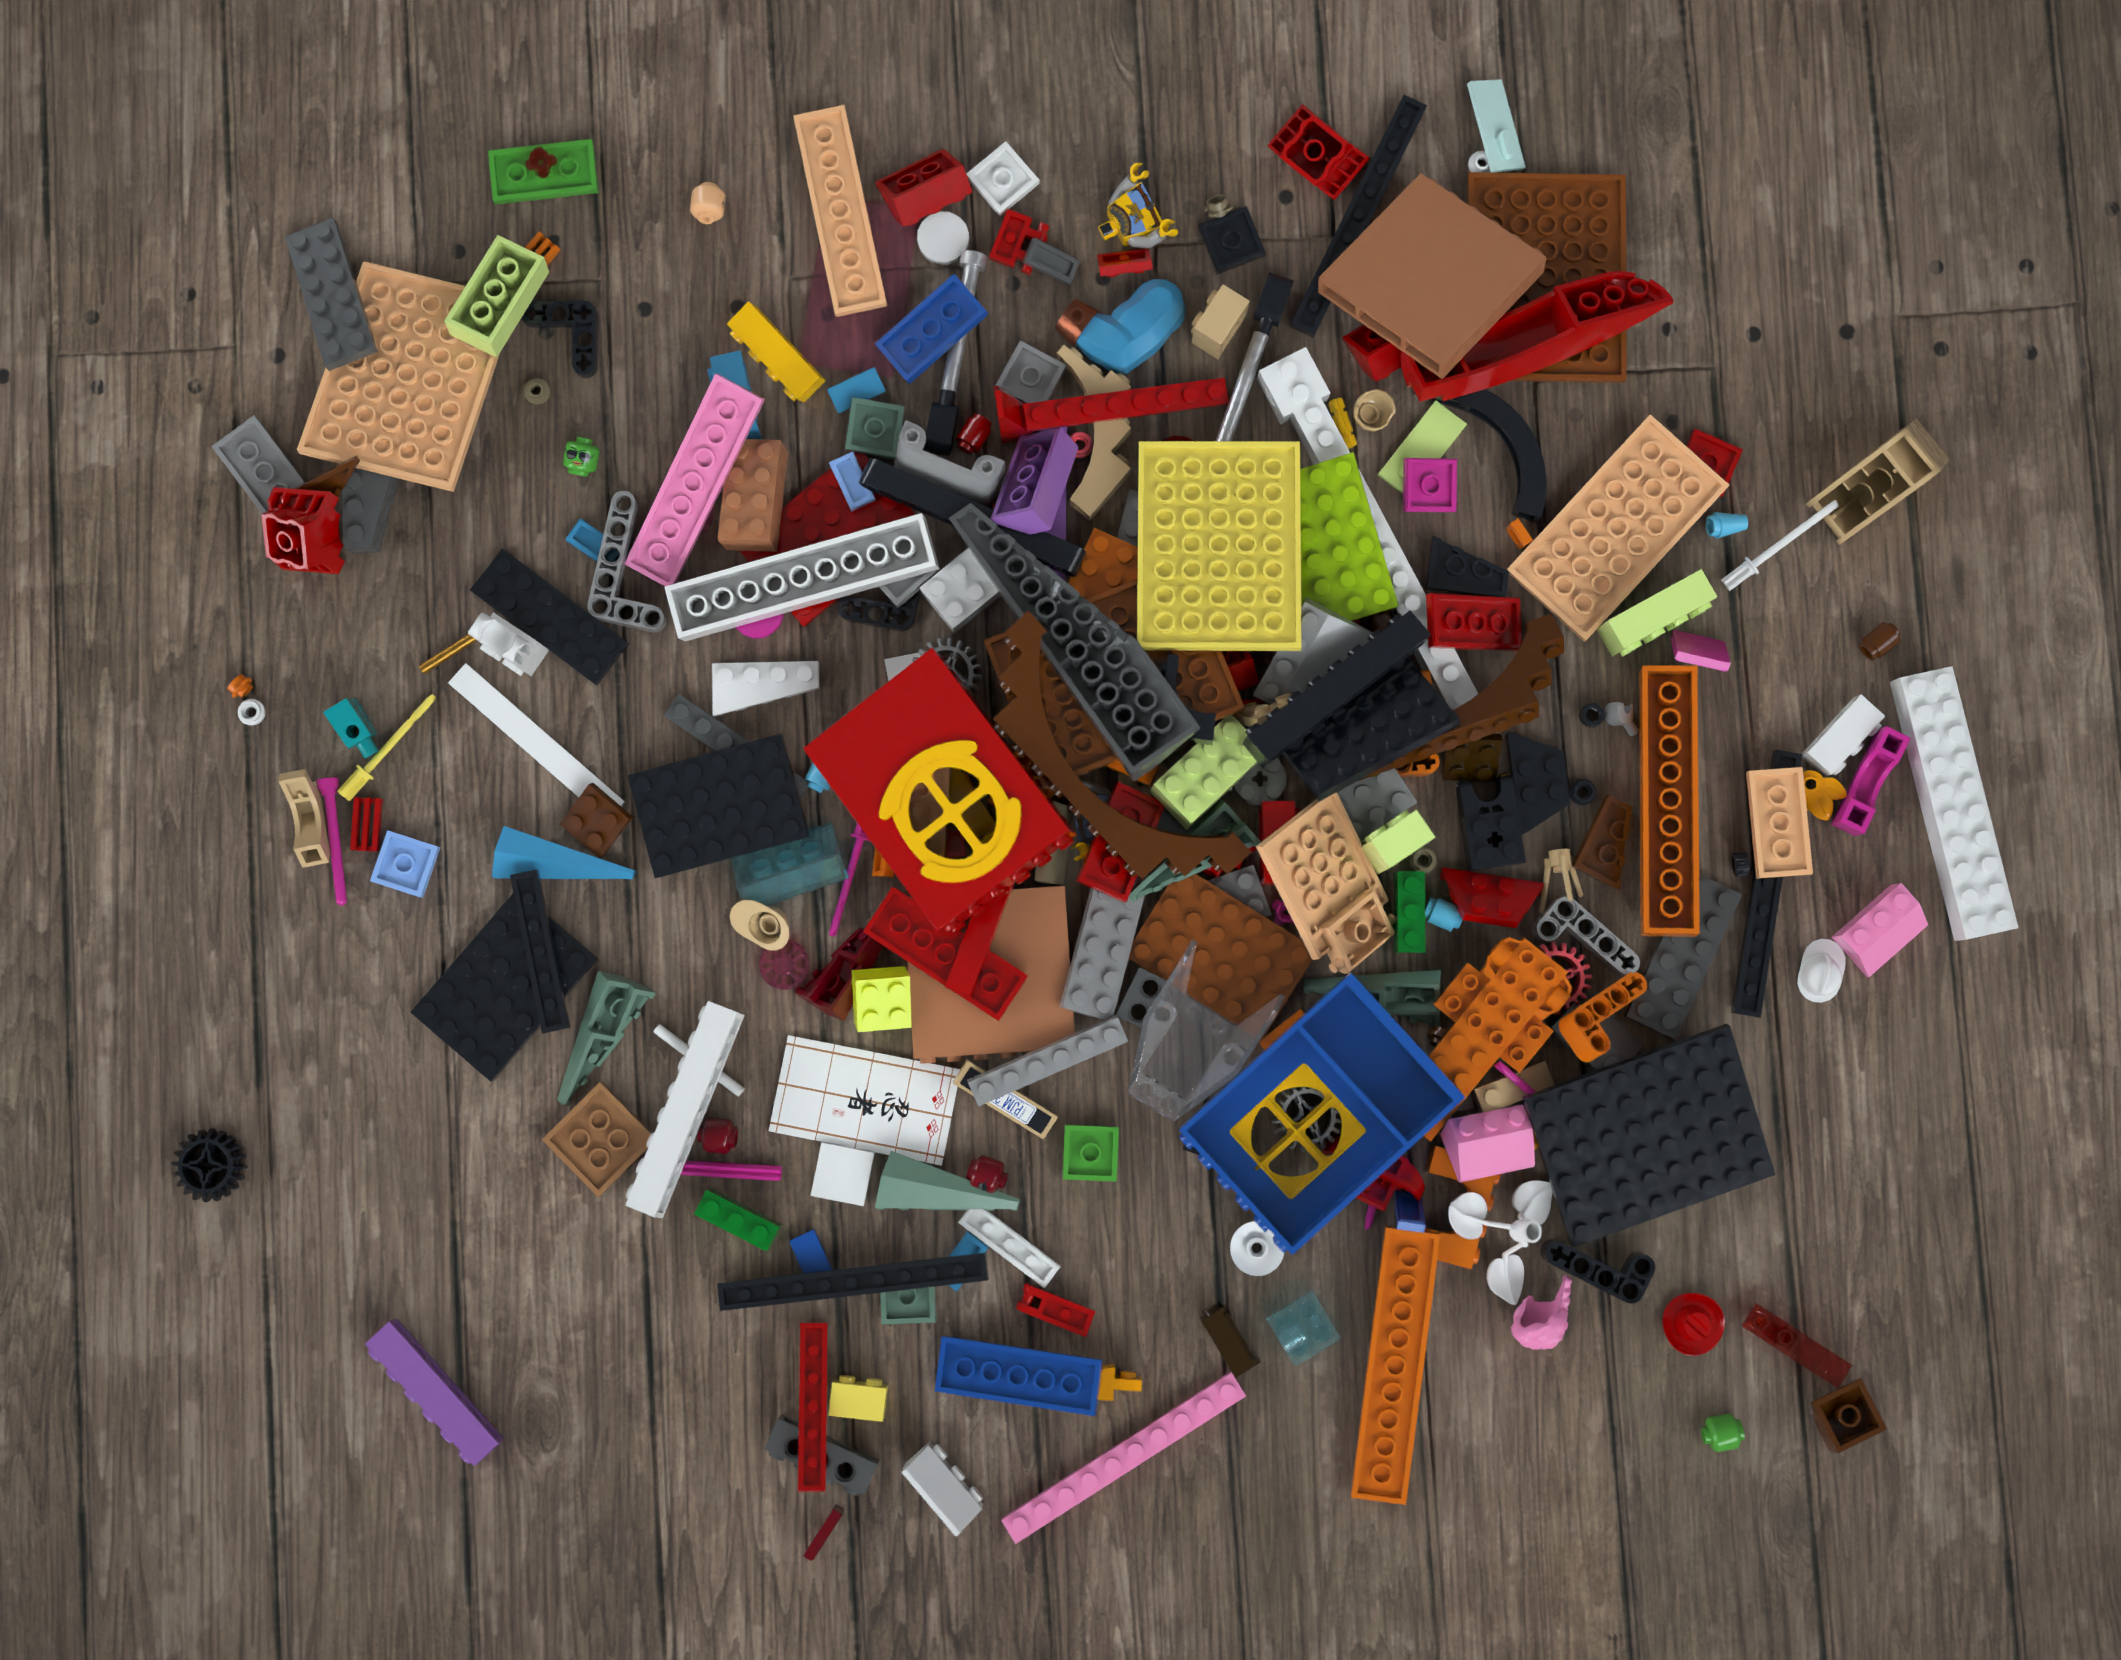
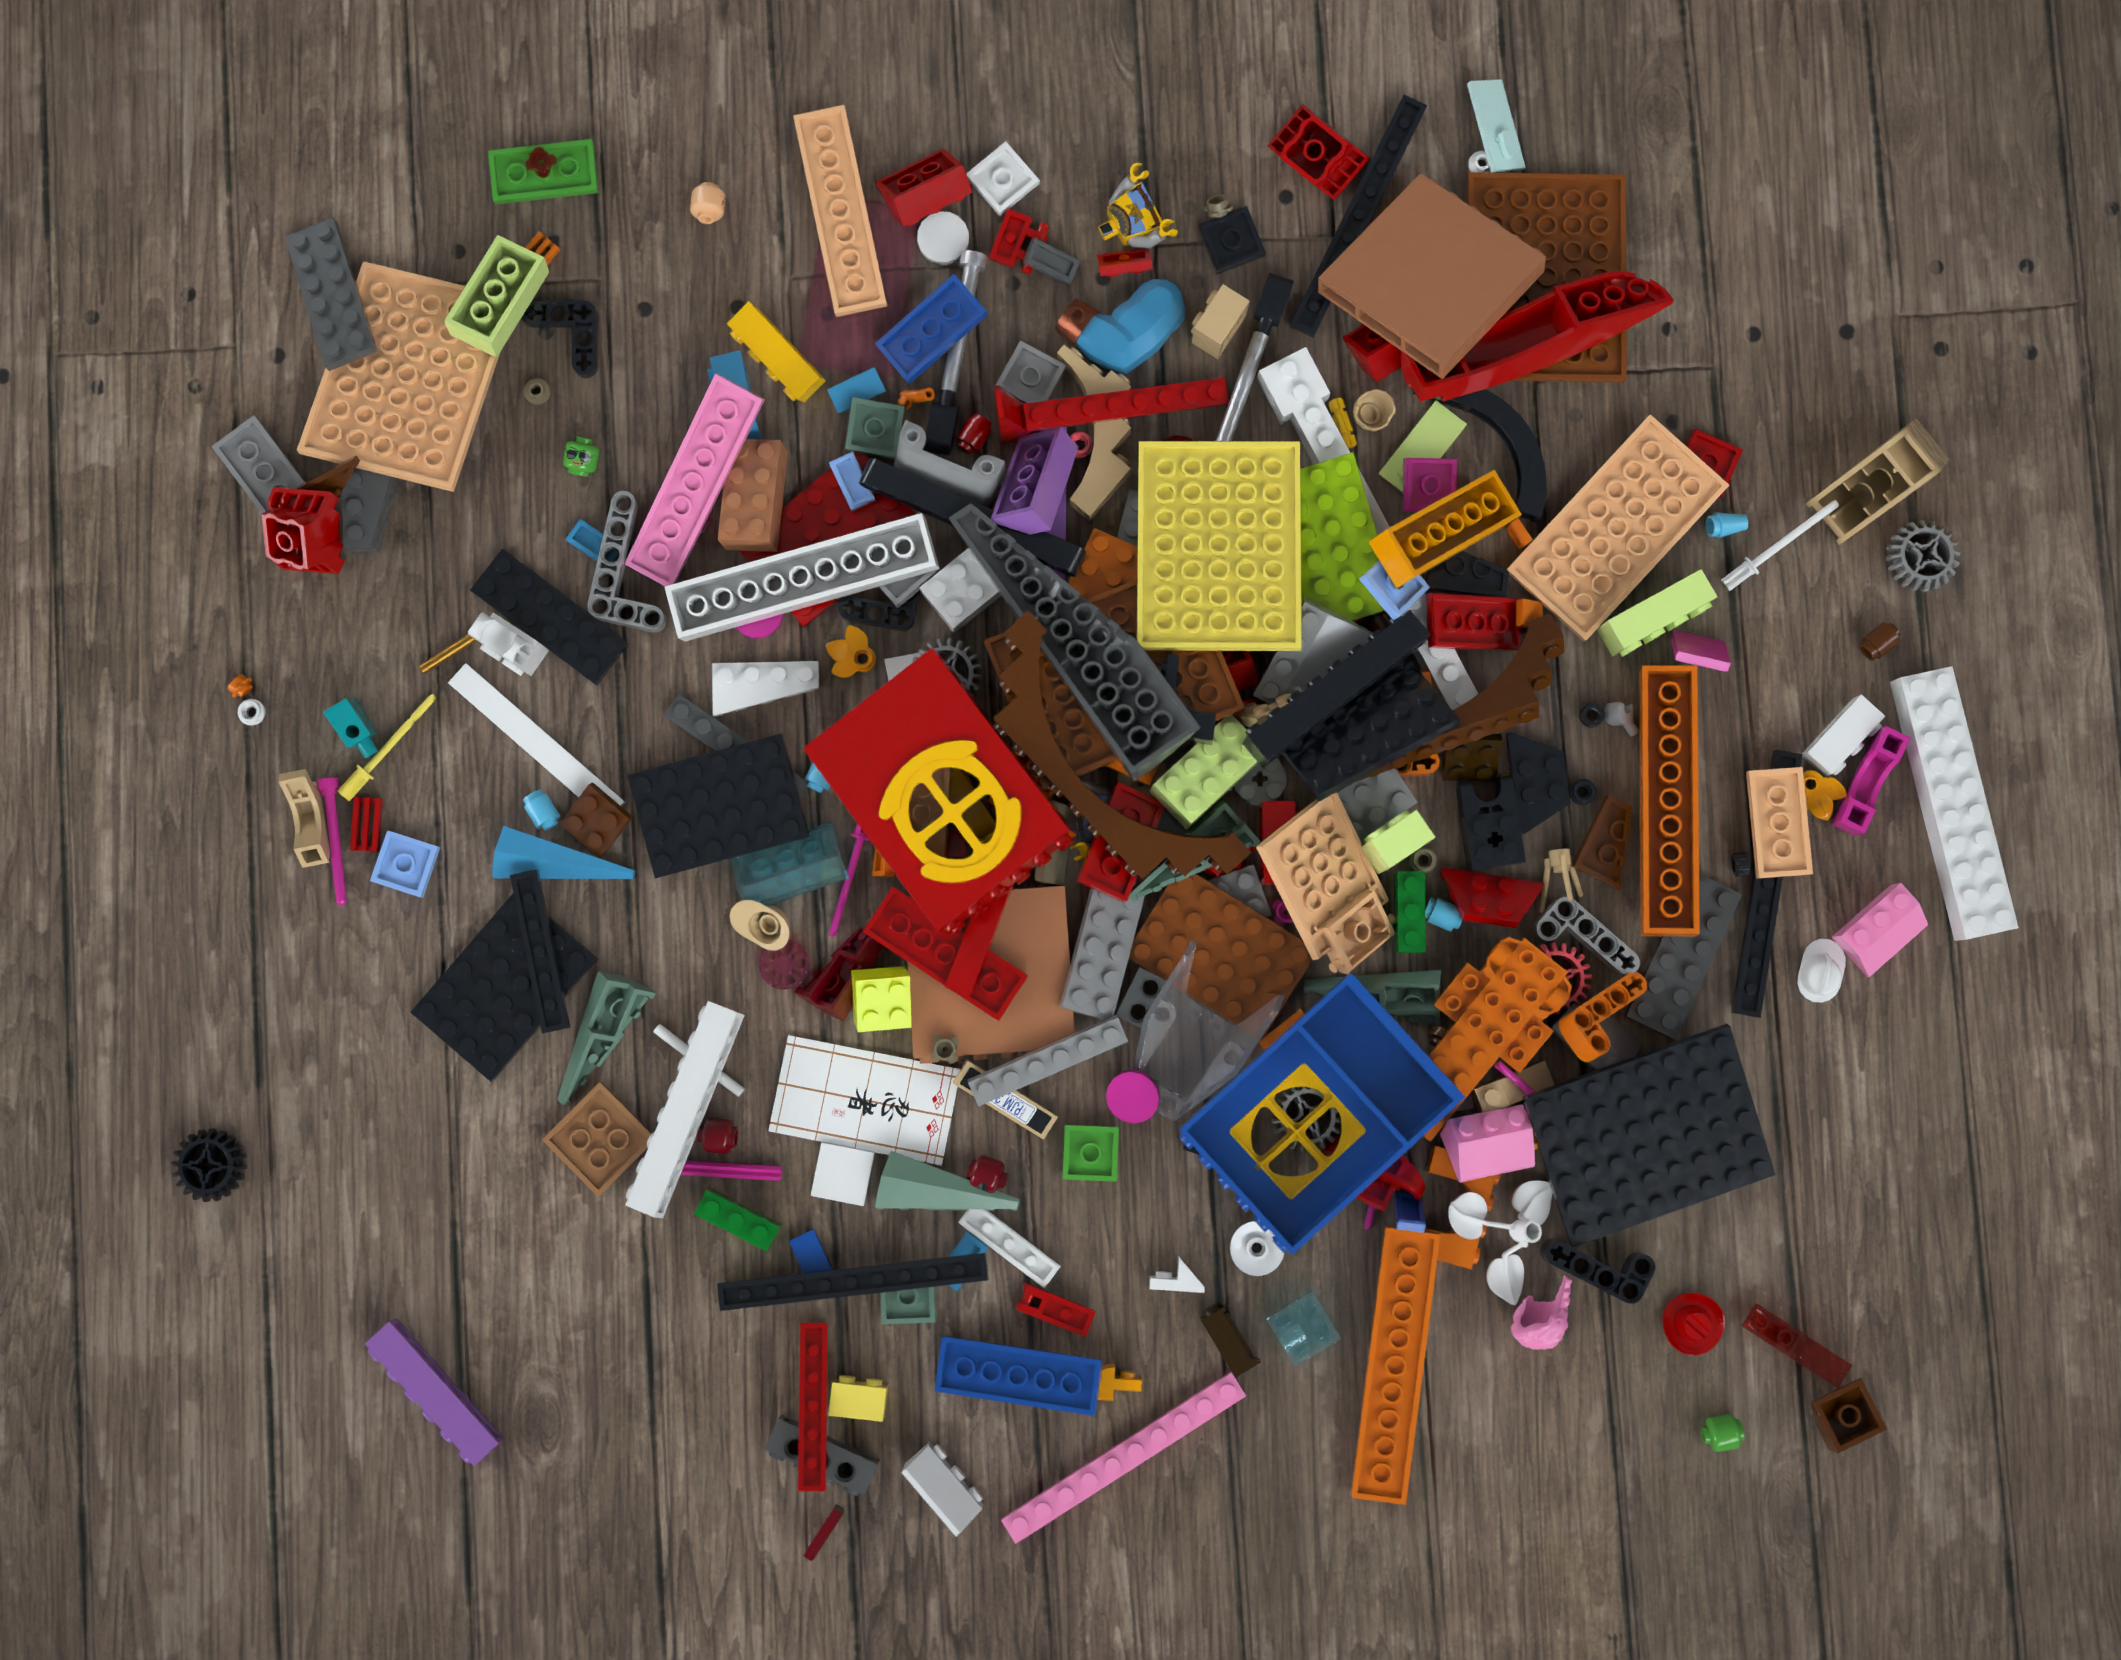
none -> medium azure brick [523,789,560,831]
none -> light orange plate [826,625,876,678]
none -> orange arm [898,387,935,409]
none -> dark tan plate [931,1035,959,1064]
none -> dark pink tile [1106,1069,1161,1123]
none -> white slope [1149,1256,1205,1293]
none -> light blue plate [1359,560,1430,621]
none -> light orange brick [1369,470,1522,588]
none -> orange tile [1516,599,1543,628]
none -> light grey gear [1885,520,1961,592]

